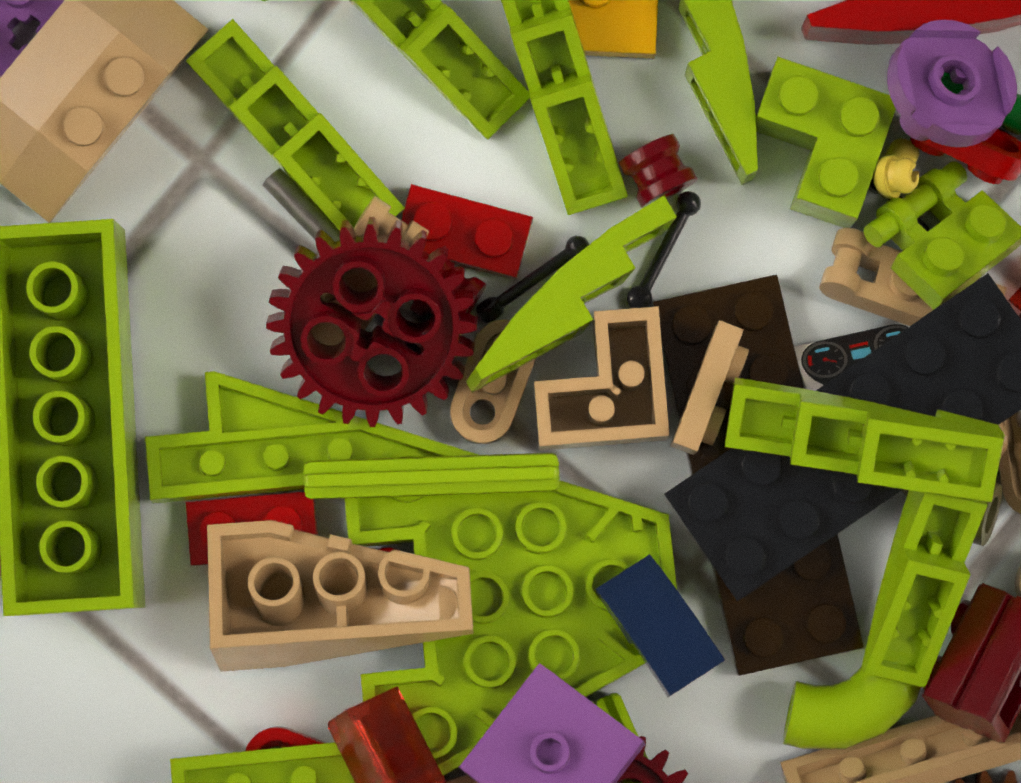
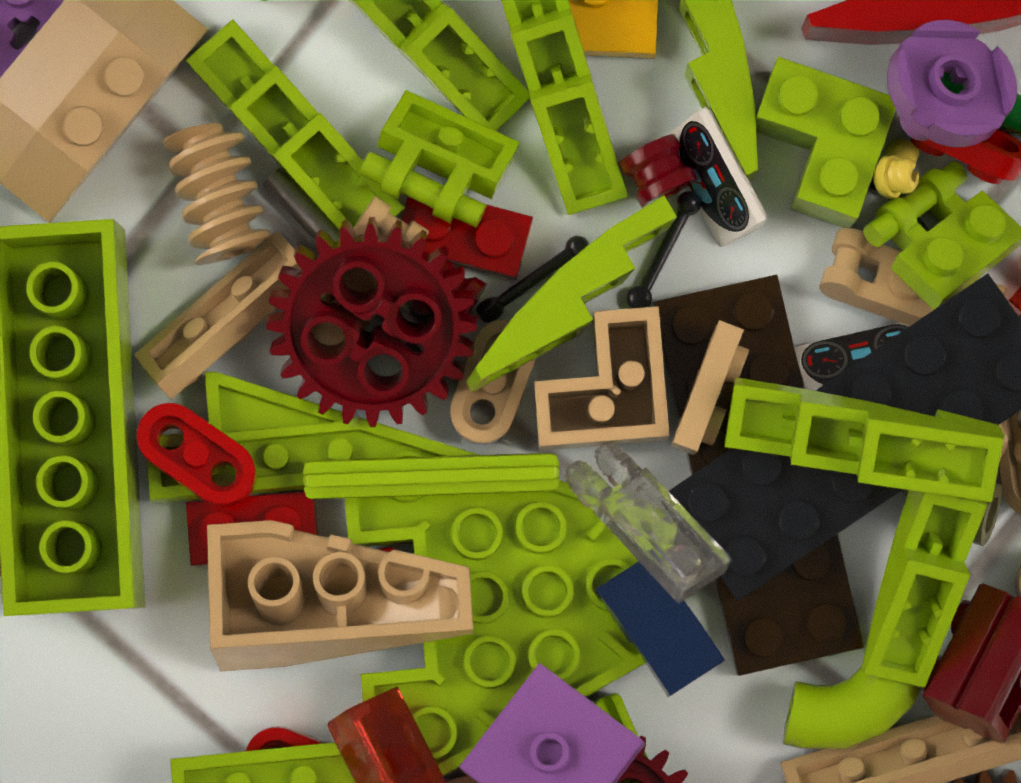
none -> tan plate [134,230,301,400]
none -> red plate [137,403,257,508]
none -> tan piece [162,123,271,265]
none -> lime plate [360,90,520,228]
none -> clear hinge [564,443,731,604]
none -> slope [668,107,767,247]

